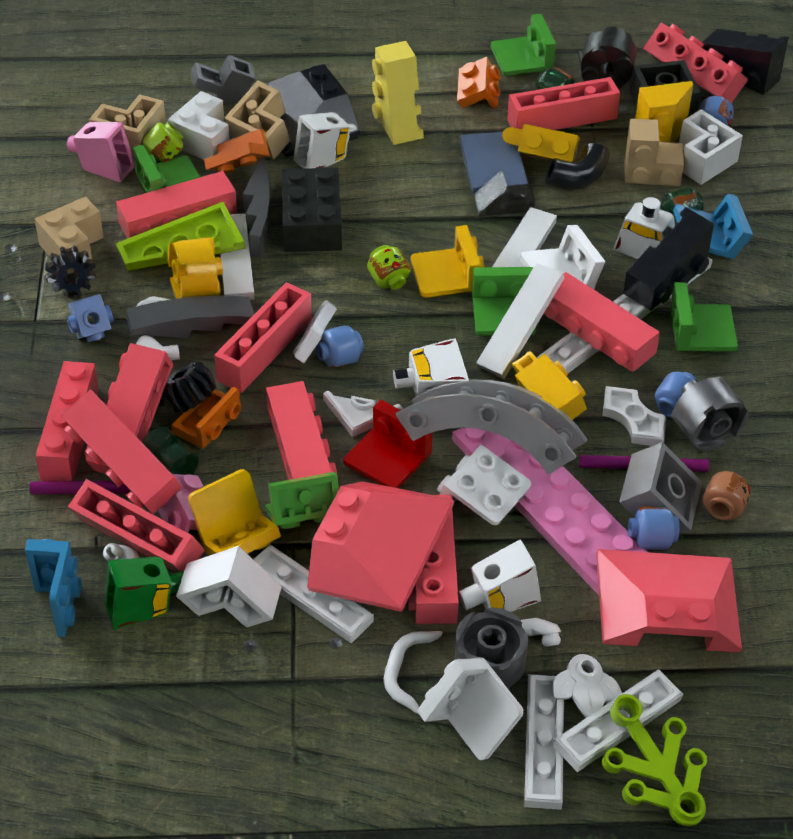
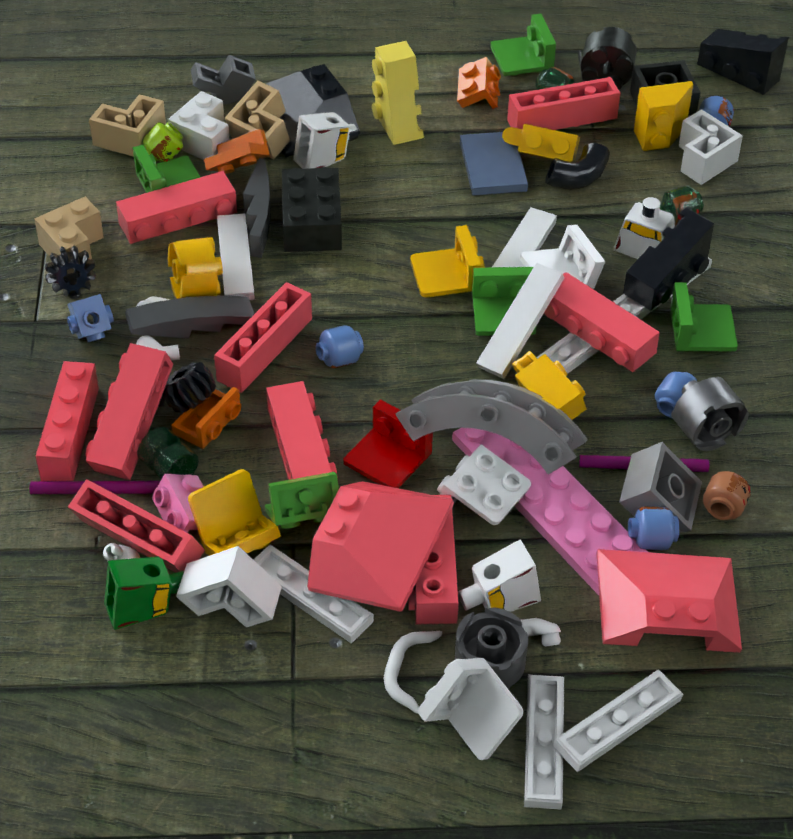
dark azure bracket [25,539,82,637] -> none
coral brick [61,389,183,514] -> none
bright pink torso [67,122,135,182] -> none
lime wing [115,202,246,271] -> none
white tile [293,300,337,363] -> none
white tile [323,391,403,437] -> none
lime head [367,245,411,290] -> none
white torso [393,338,469,396] -> none
clear smoke slope [473,171,535,217] -> none
white plate [553,654,622,718] -> none
white tile [602,386,666,446] -> none
lime plant [602,694,707,826] -> none
tan brick [624,119,684,186] -> none
coral brick [643,22,748,103] -> none
dark azure bracket [673,194,753,259] -> none

